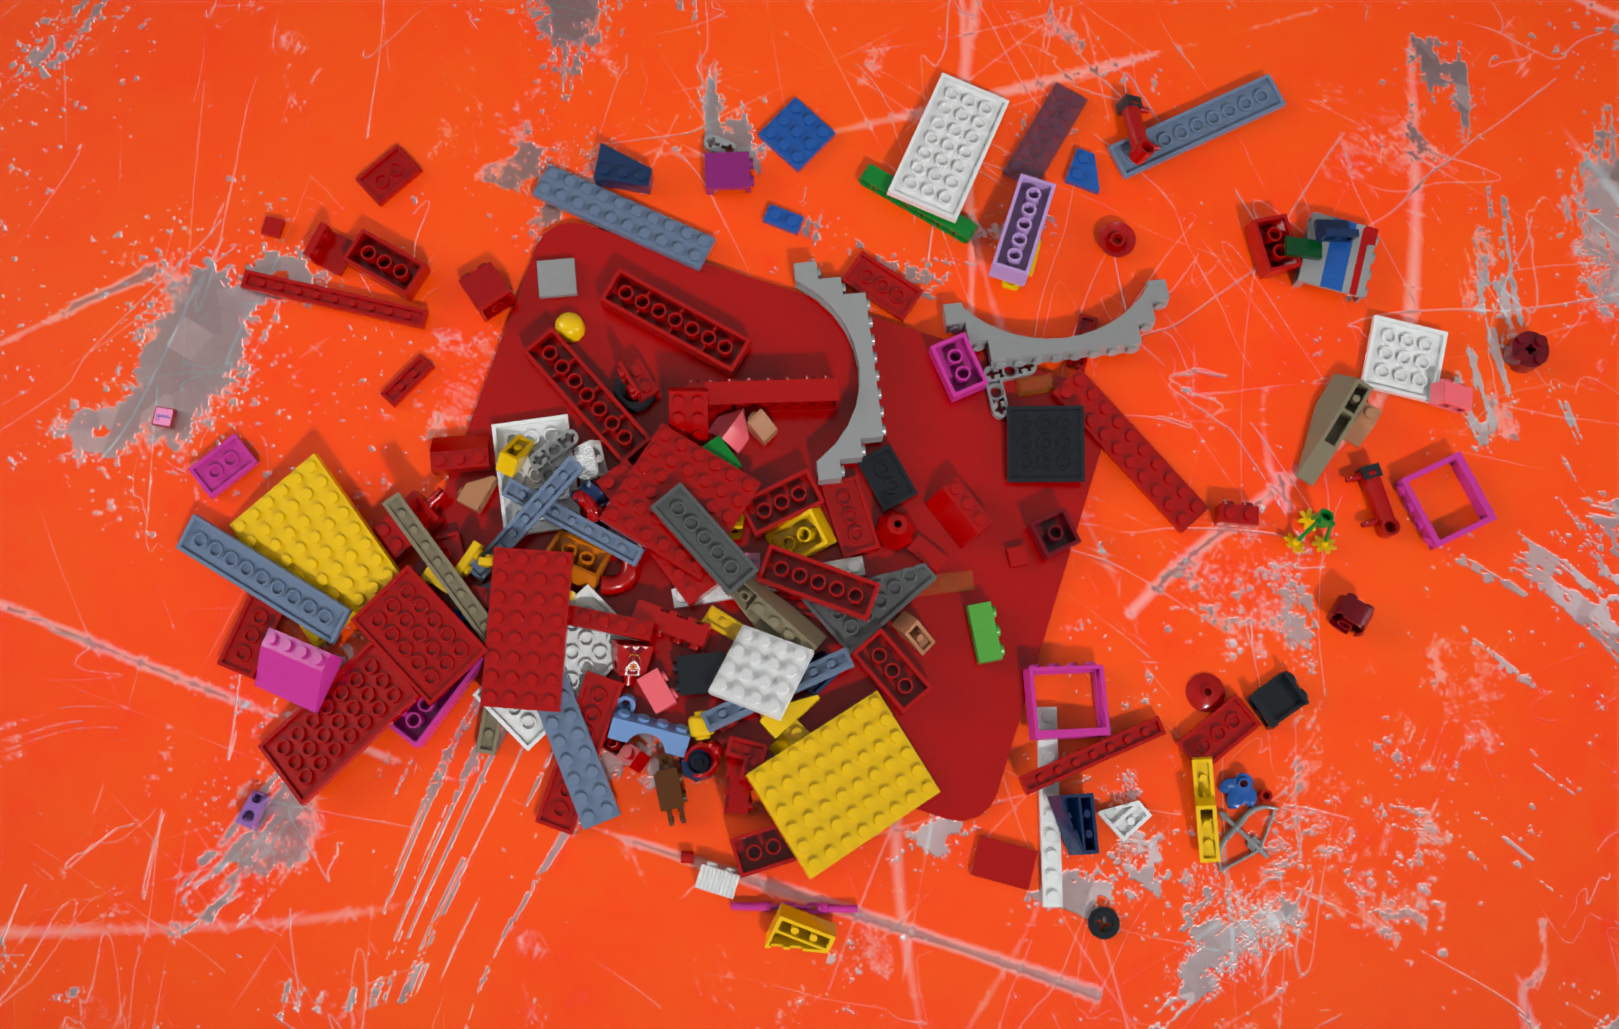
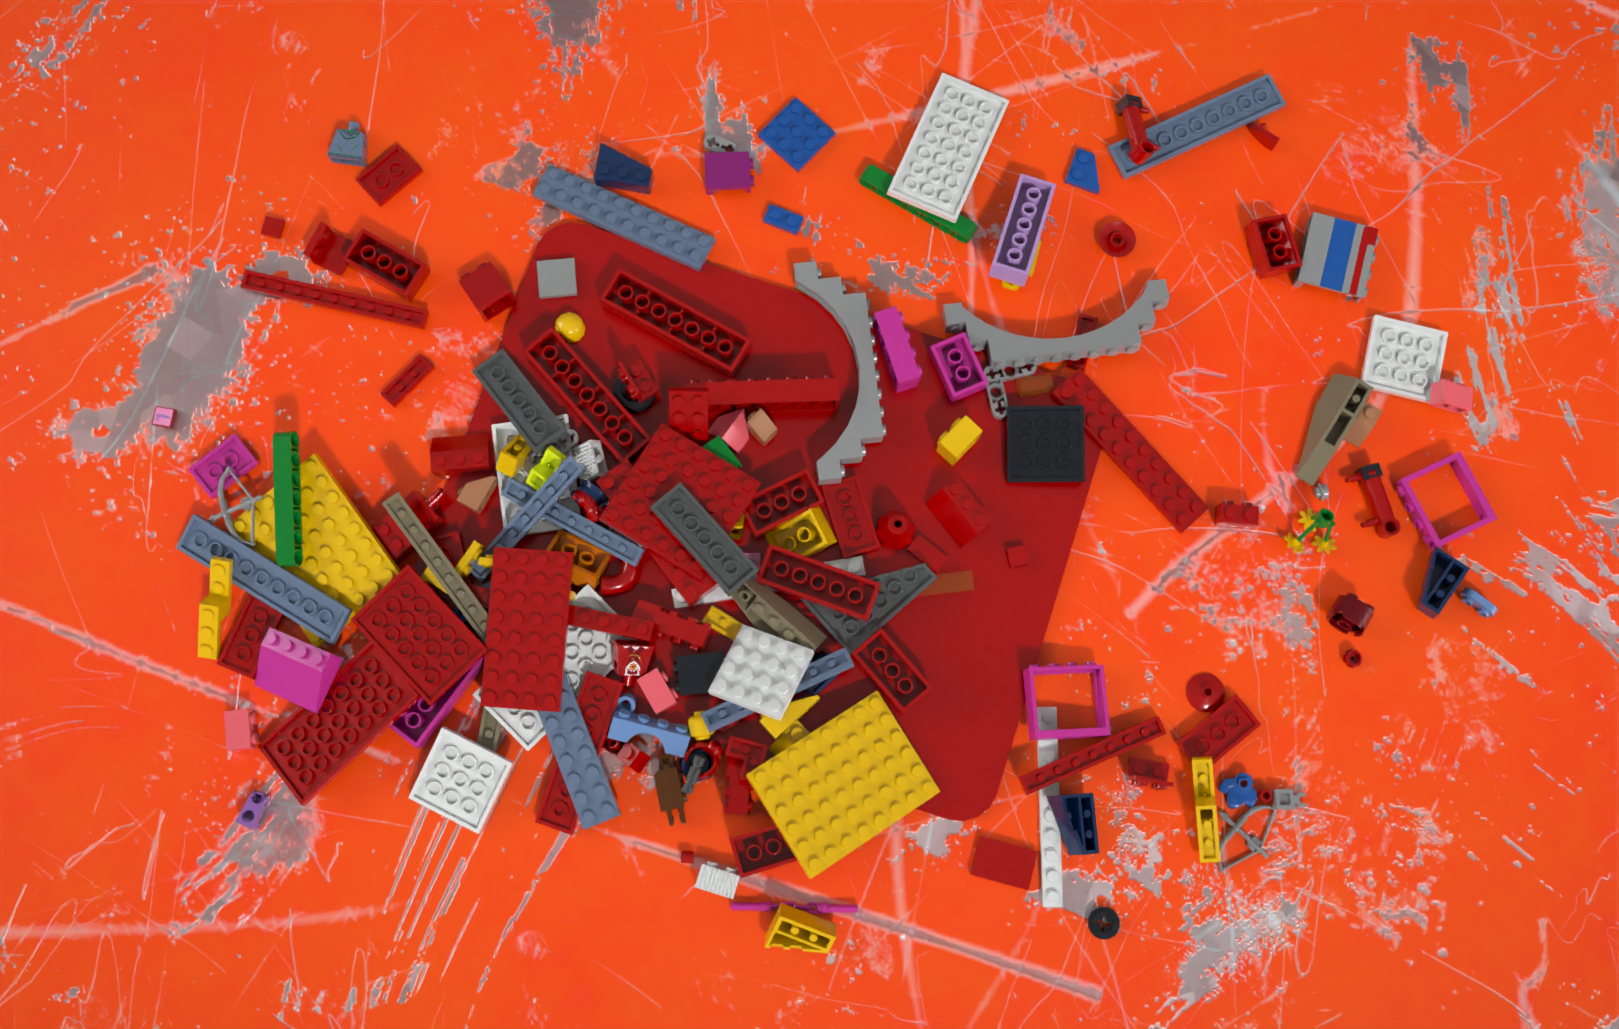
red plate [841,251,924,322] -> none
black plate [856,444,918,512] -> none
nougat slope [891,610,935,656] -> none
bright green brick [966,601,1005,665] -> none
plate [1002,82,1088,182] -> none
dark red brick [1026,507,1082,561] -> none
white wing [1097,800,1152,842] -> none
black panel [1244,670,1310,730] -> none
dark green tile [1284,236,1322,261] -> none
dark blue panel [1314,219,1360,243] -> none
dark red brick [1503,331,1549,373] -> none
none -> yellow bracket [197,556,233,660]
none -> light grey piece [208,466,263,546]
none -> coral brick [224,708,259,752]
none -> green beam [272,431,303,567]
none -> sand blue torso [327,121,367,167]
none -> white plate [408,726,514,834]
none -> dark grey plate [472,348,568,455]
none -> neon yellow slope [525,446,566,491]
none -> dark grey axle [682,755,705,794]
none -> dark pink brick [873,306,922,393]
none -> yellow brick [936,415,983,466]
none -> red bracket [1126,757,1174,791]
none -> red slope [1247,122,1280,151]
none -> light grey plate [1271,789,1308,811]
none -> light grey plate [1314,483,1329,501]
none -> red plate [1343,649,1362,668]
none -> dark blue wedge [1416,547,1470,619]
none -> medium blue plate [1460,588,1498,618]

